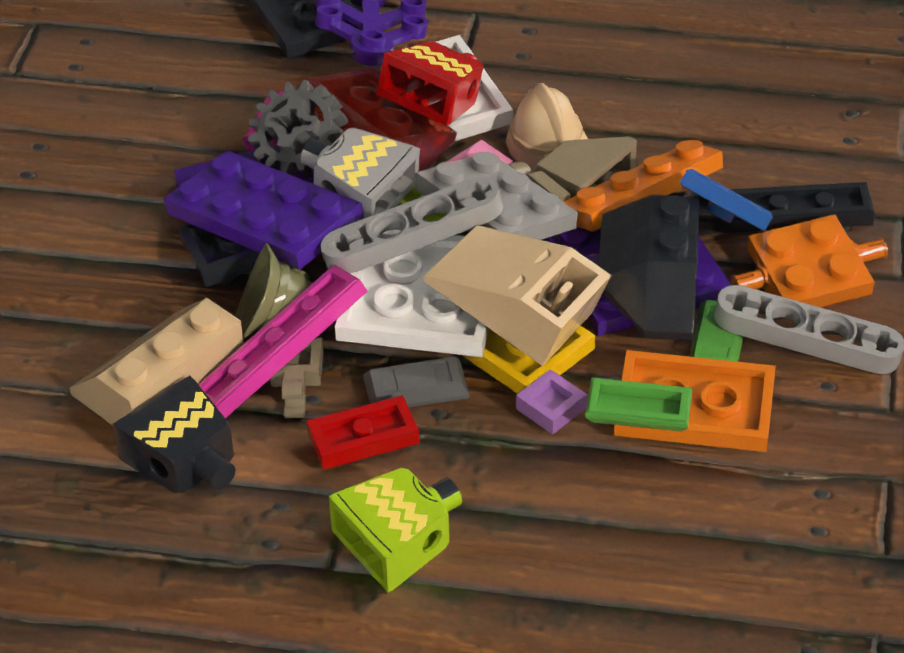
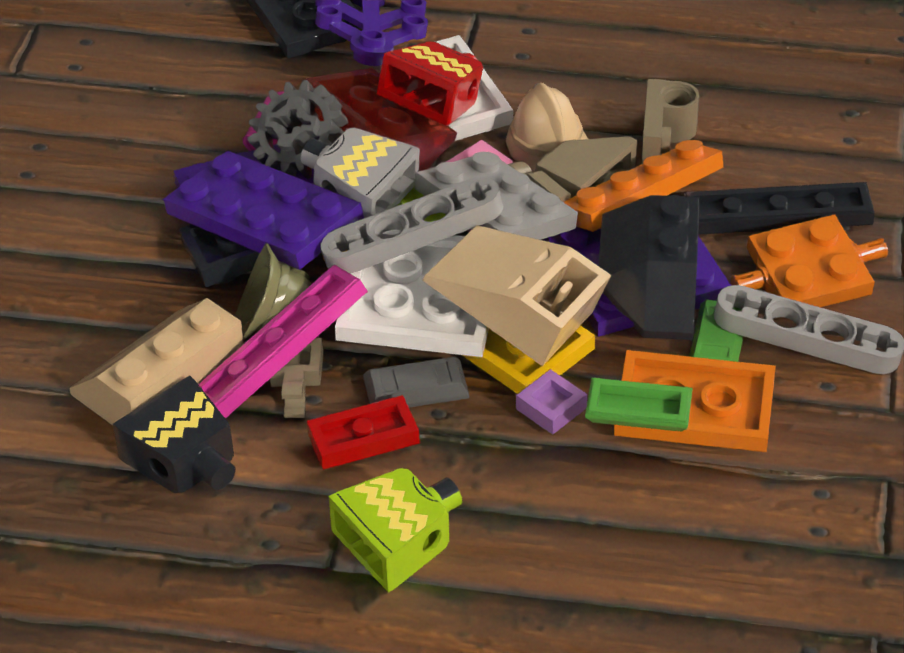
blue plate [679,168,773,232] -> none
none -> dark tan plate [642,79,699,164]

